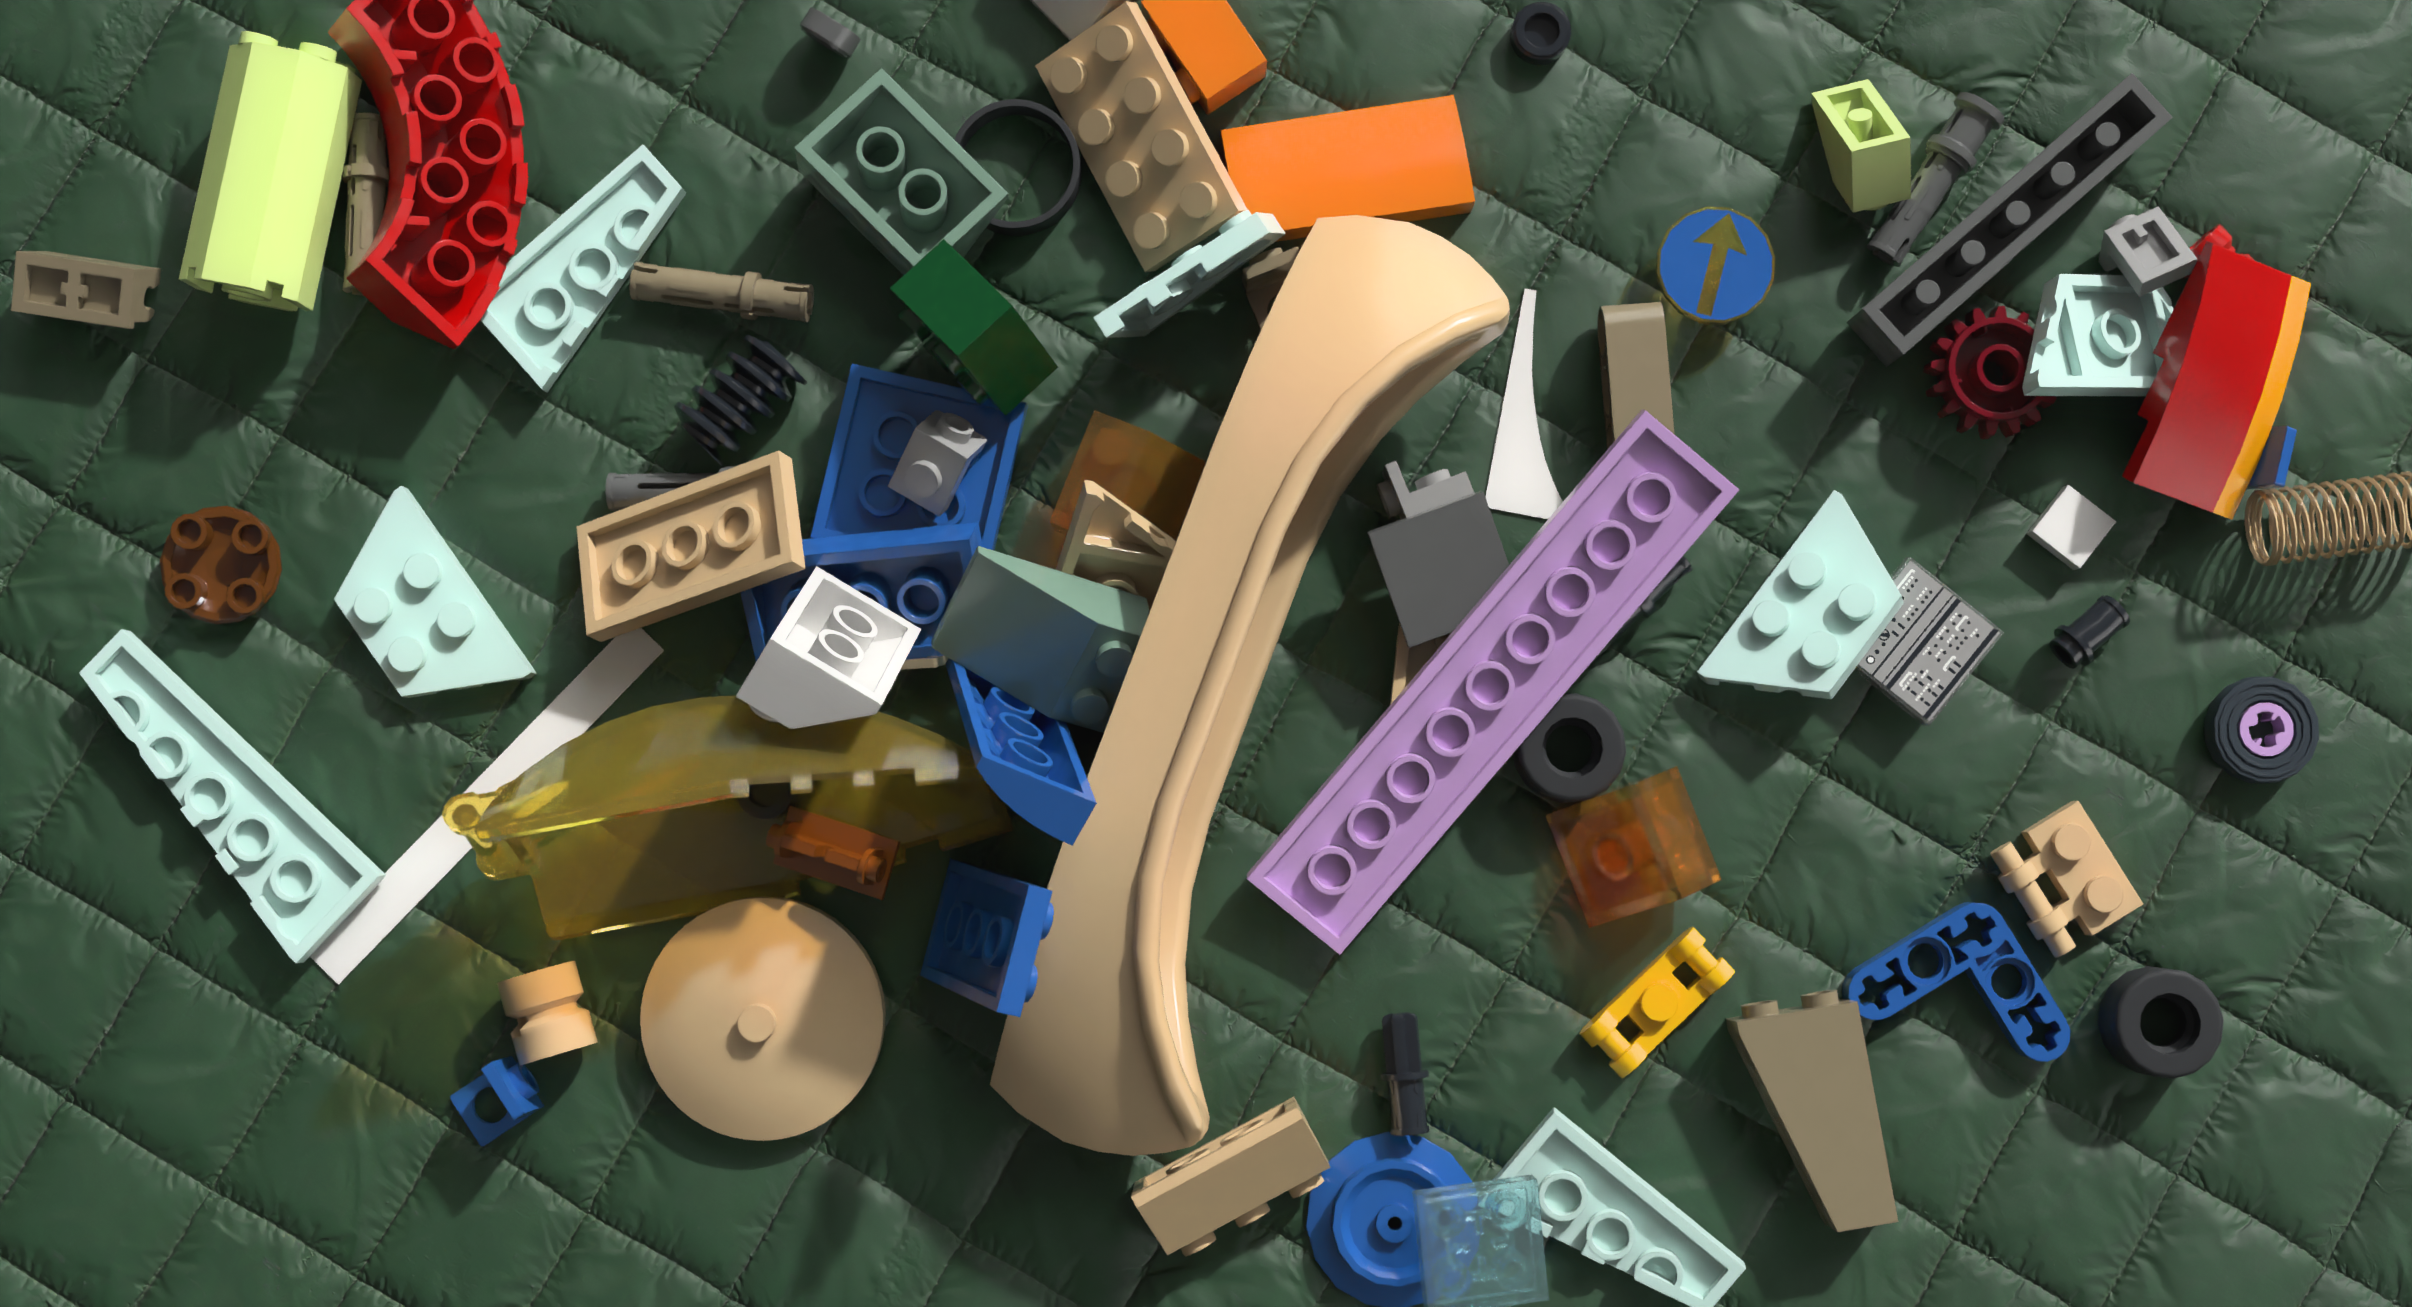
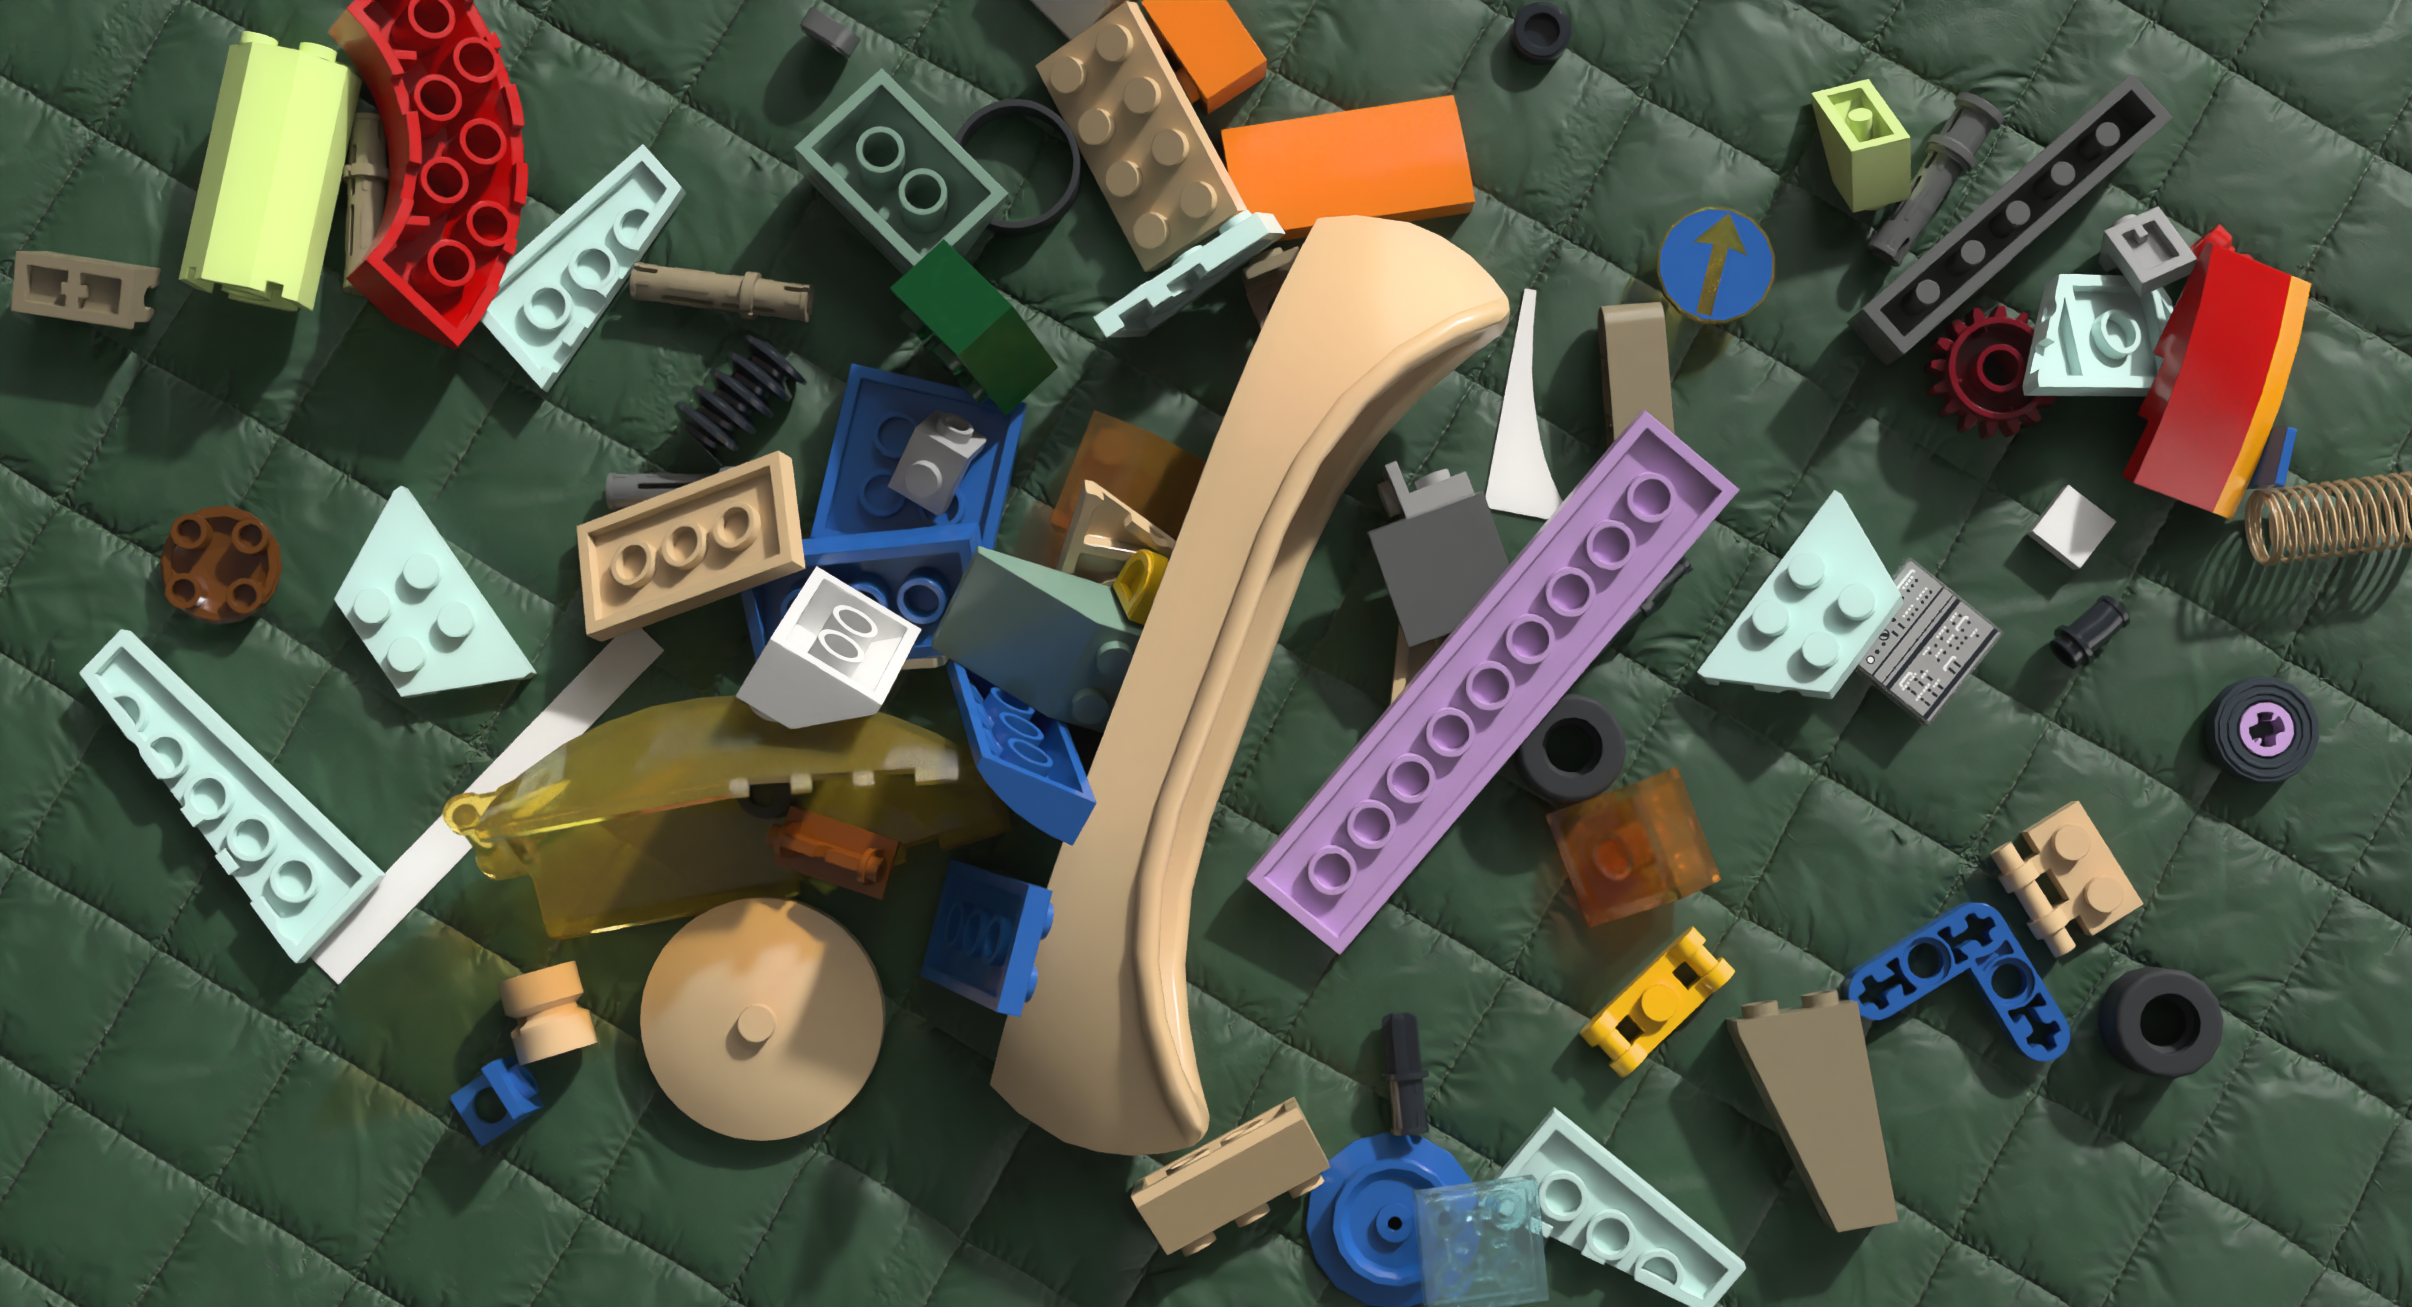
none -> yellow tile [1113,549,1169,625]

